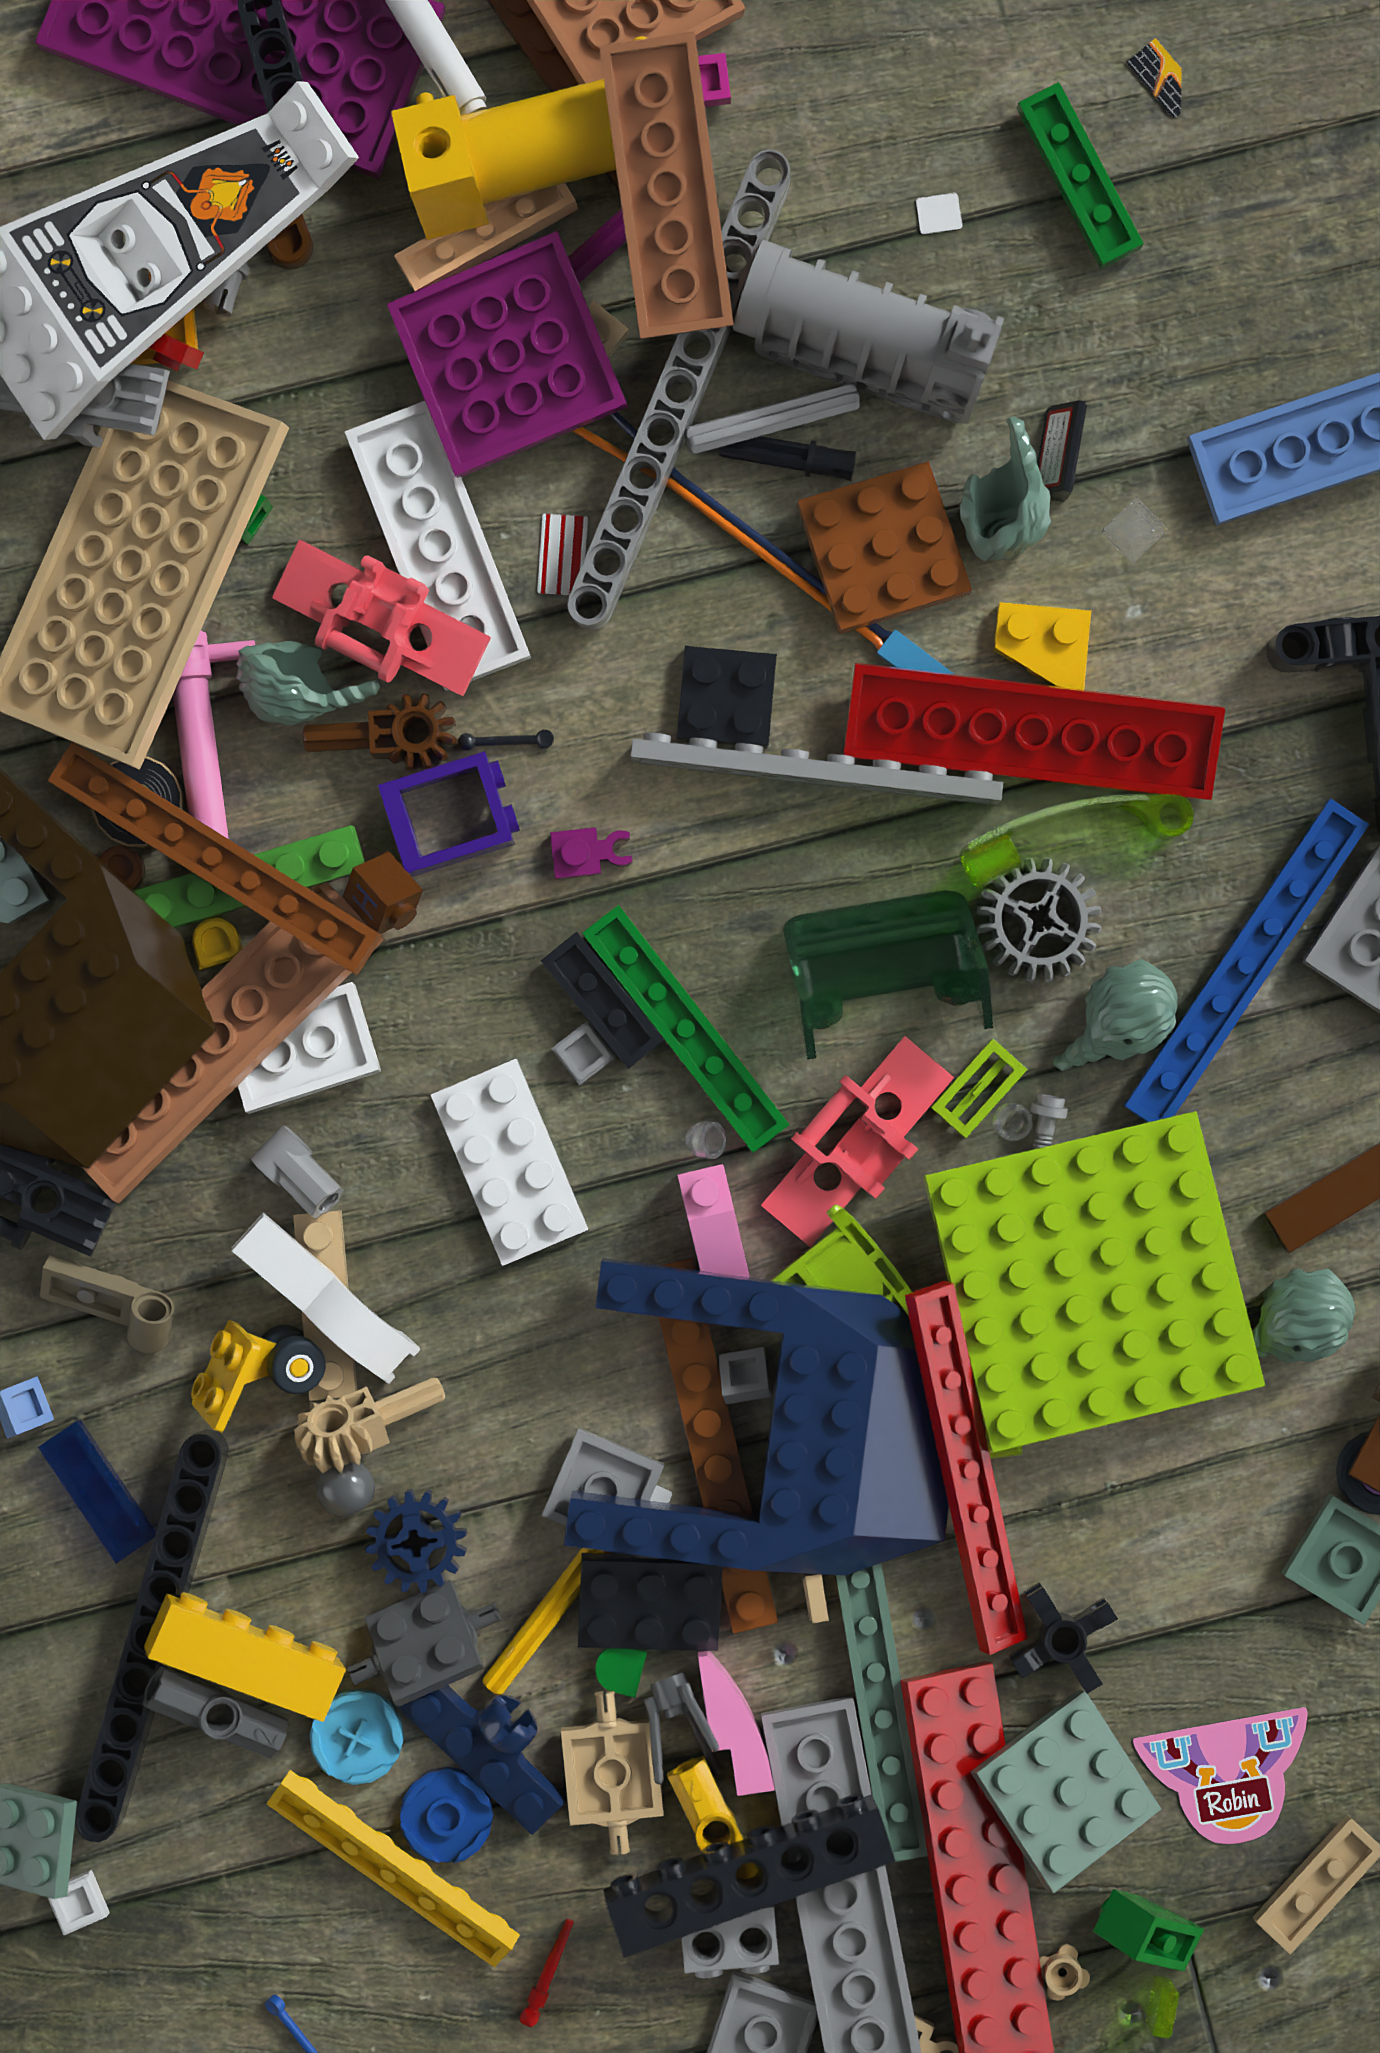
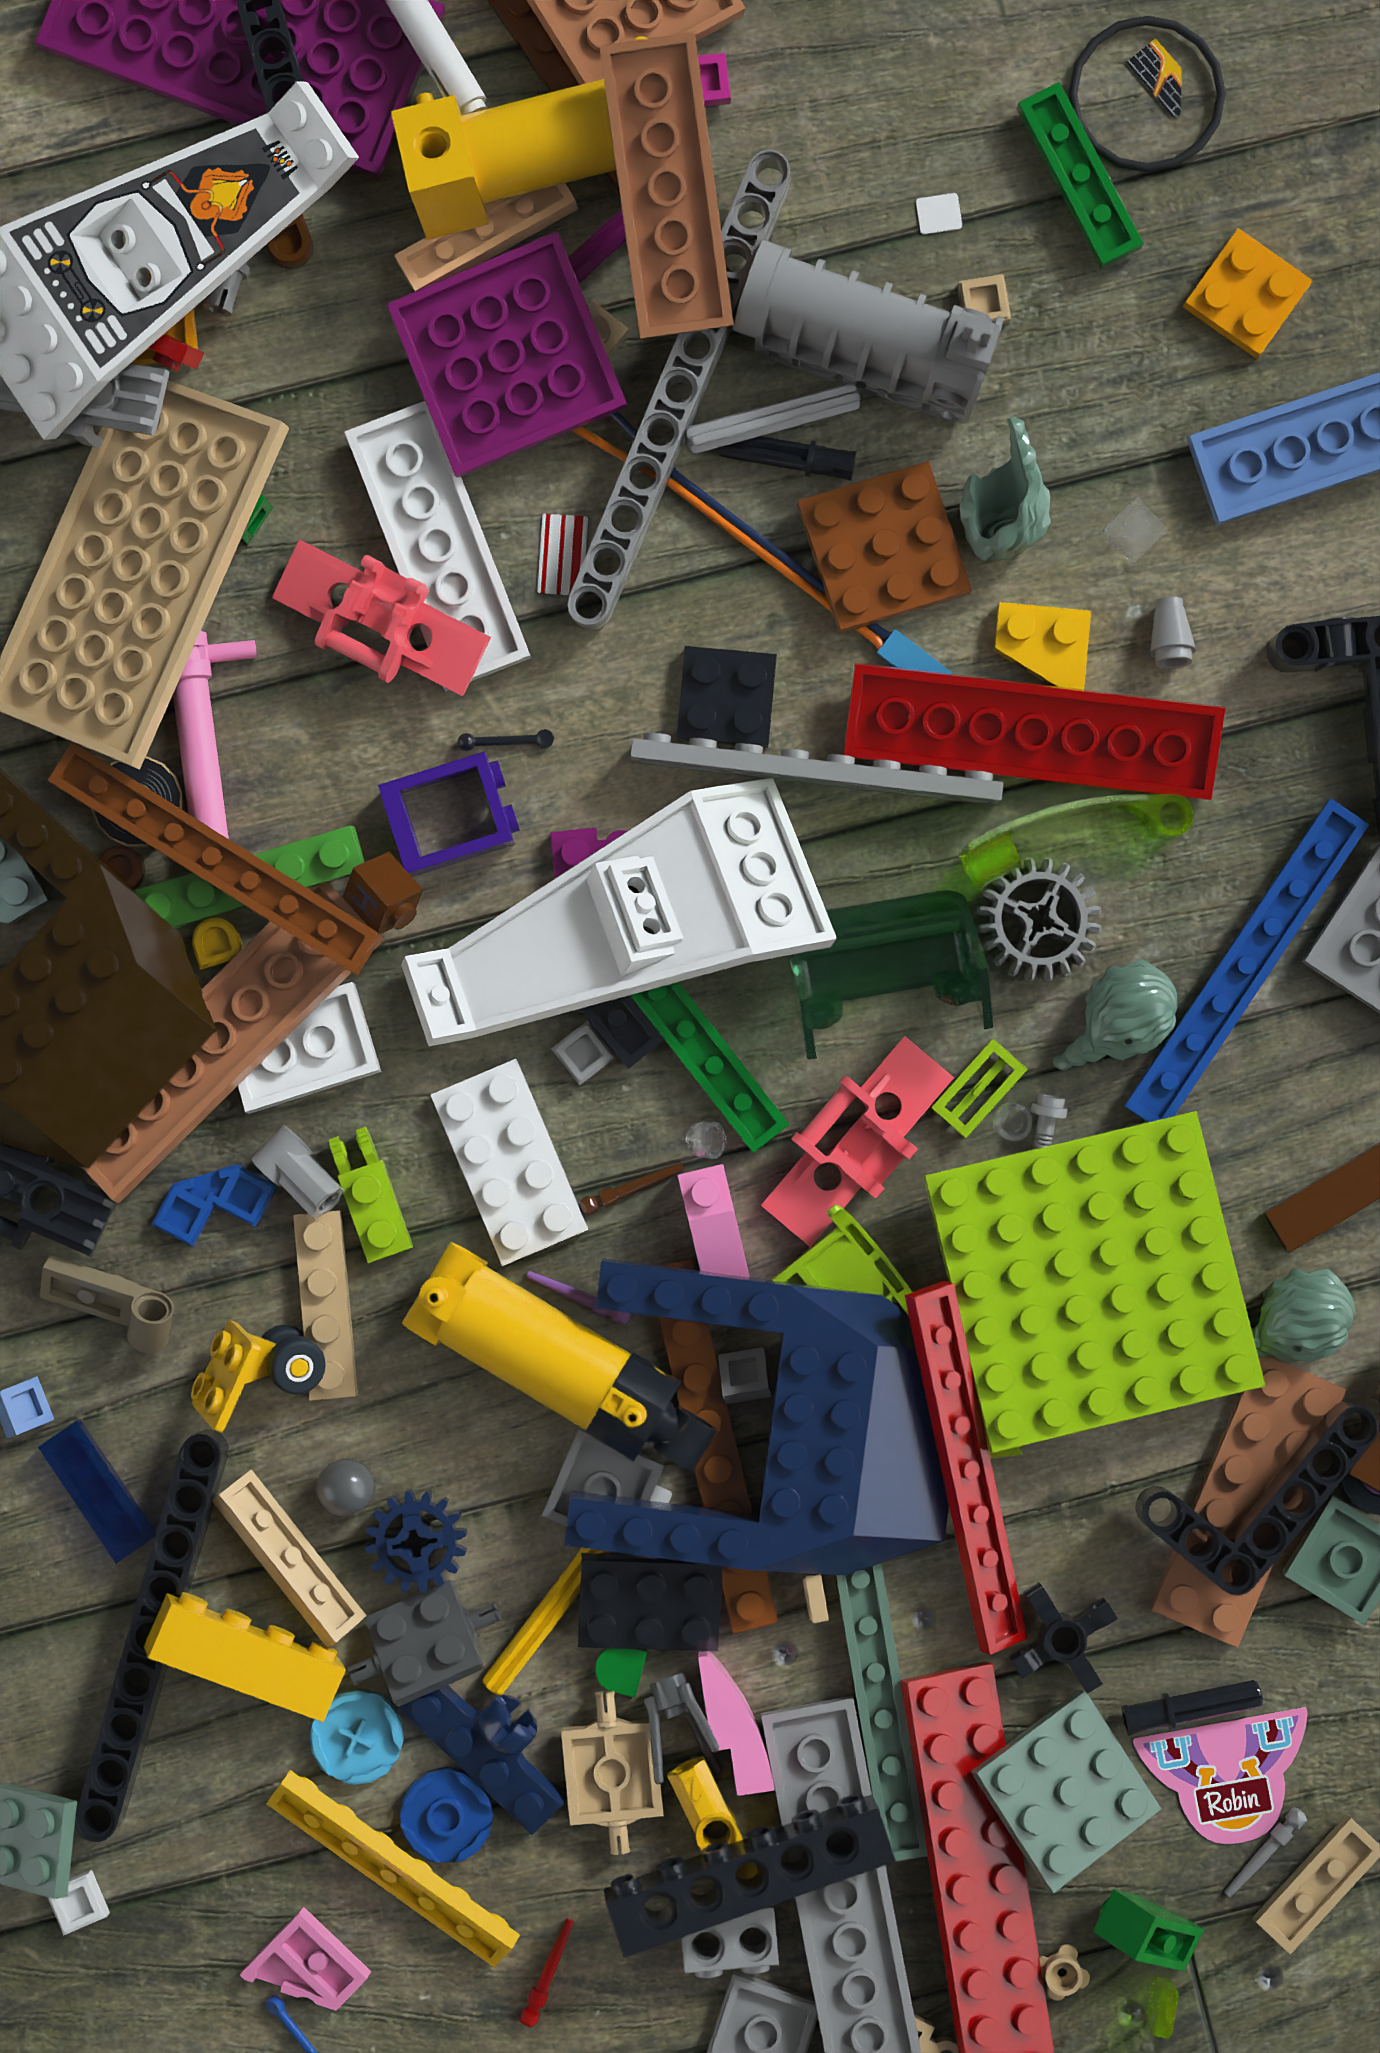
dark grey piece [143,1666,289,1759] -> none
white piece [231,1213,420,1384] -> none
sand green hair [236,641,381,725] -> none
tan gear [294,1378,445,1474] -> none
reddish brown gear [303,693,457,772] -> none
slope [1037,400,1087,502] -> none
none -> blue tile [151,1164,279,1246]
none -> tan plate [212,1469,366,1648]
none -> bright pink wing [240,1907,371,2011]
none -> lime hinge [328,1126,413,1263]
none -> white wing [401,778,837,1046]
none -> yellow piece [402,1242,718,1471]
none -> medium lavender piece [526,1271,631,1325]
none -> reddish brown piece [579,1163,684,1215]
none -> tan tile [957,274,1011,324]
none -> black piece [1068,15,1226,173]
none -> black axle [1121,1680,1263,1736]
none -> black beam [1135,1402,1379,1595]
none -> nougat plate [1149,1356,1347,1648]
none -> light grey cone [1150,597,1196,669]
none -> light orange plate [1183,228,1313,359]
none -> light grey piece [1224,1807,1307,1897]

